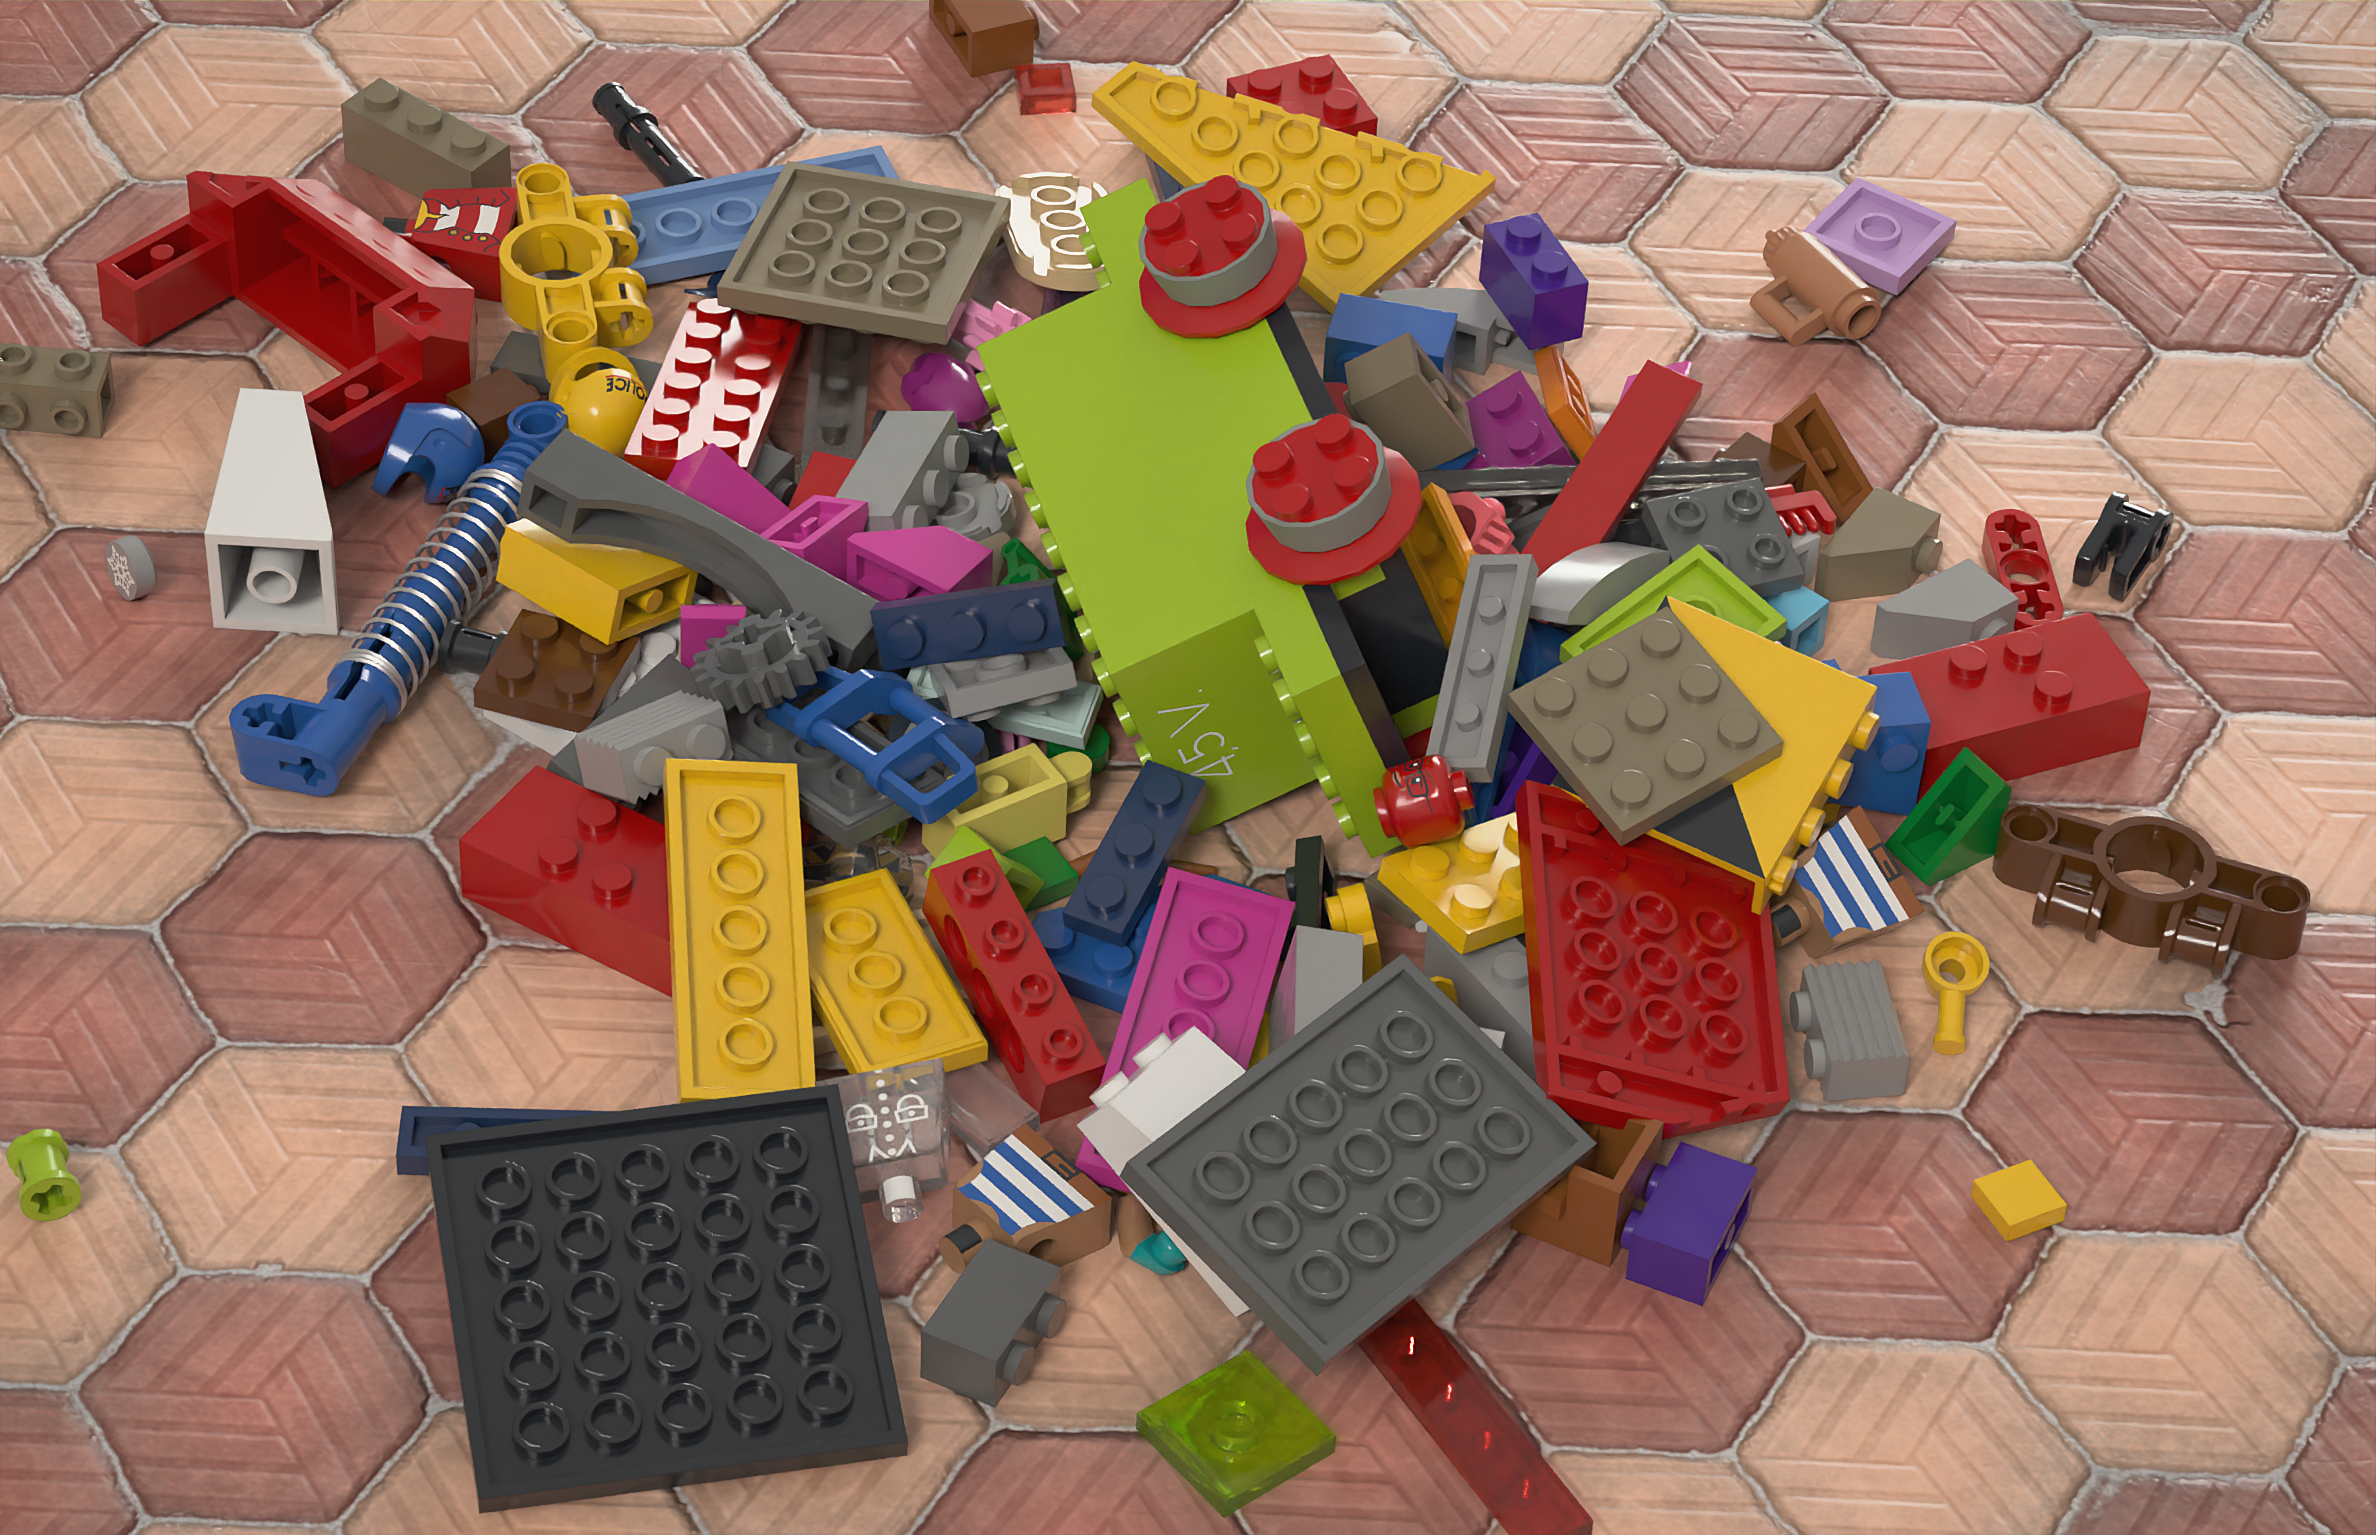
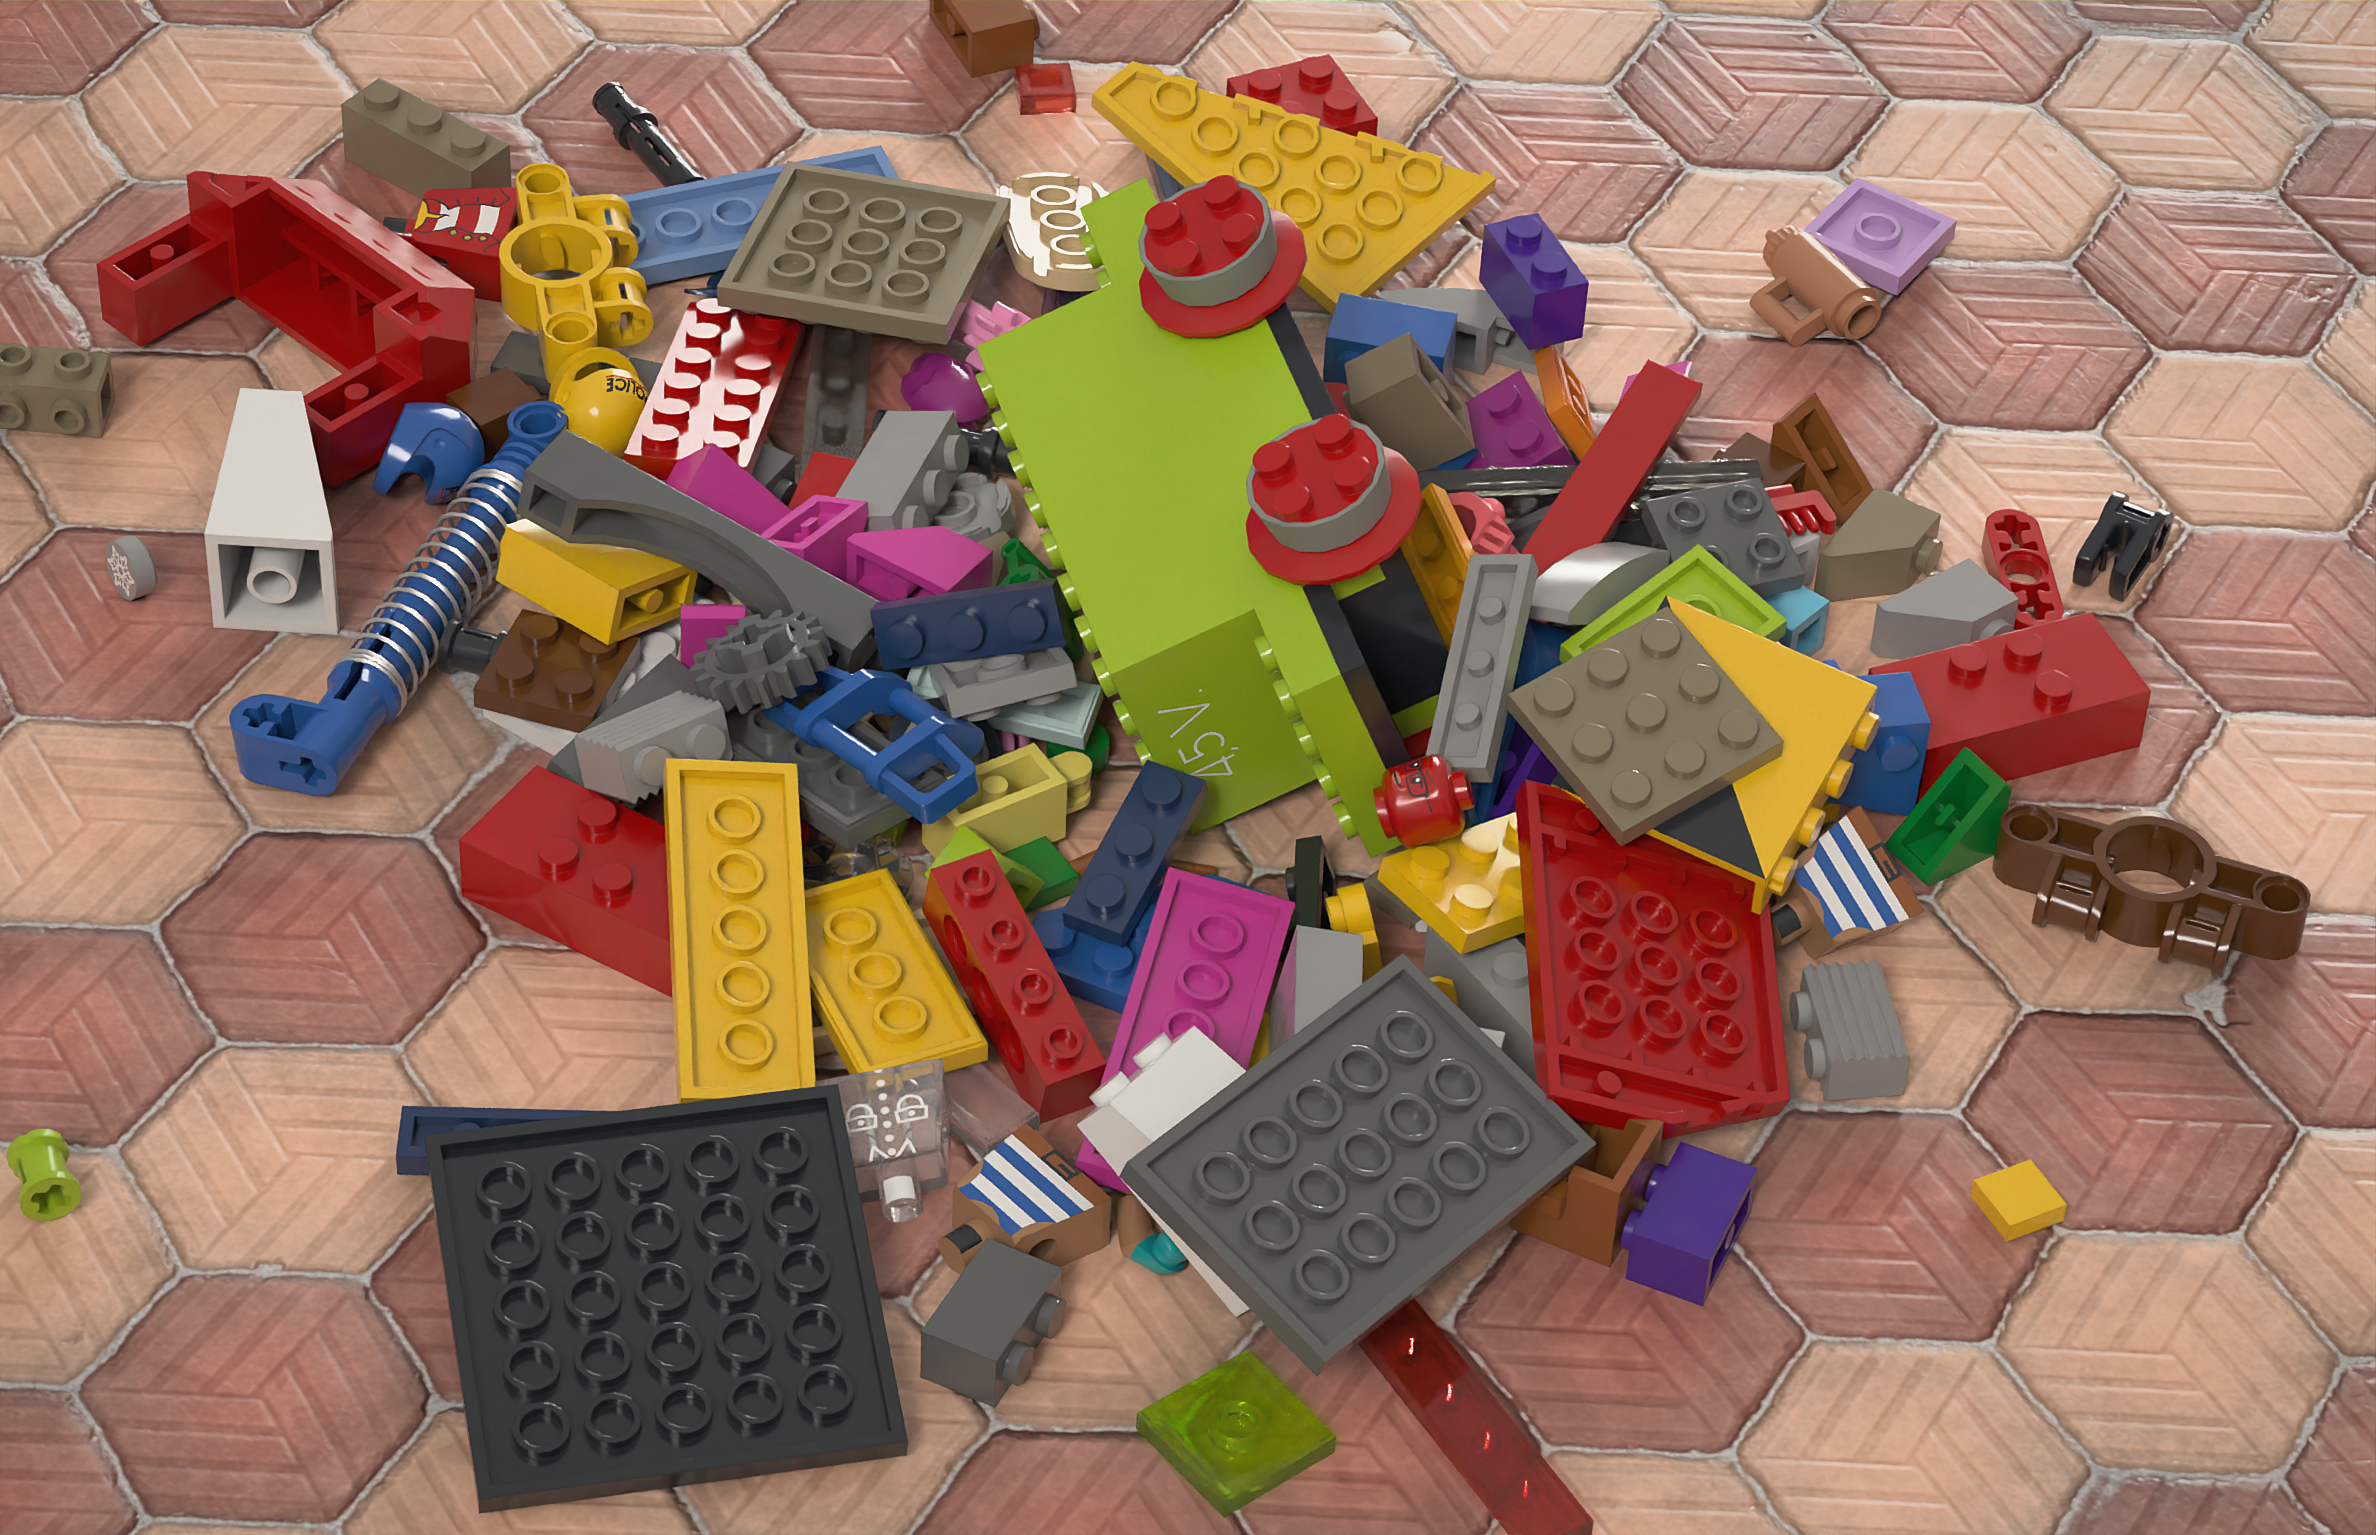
yellow bar [1922,931,1990,1055] -> none

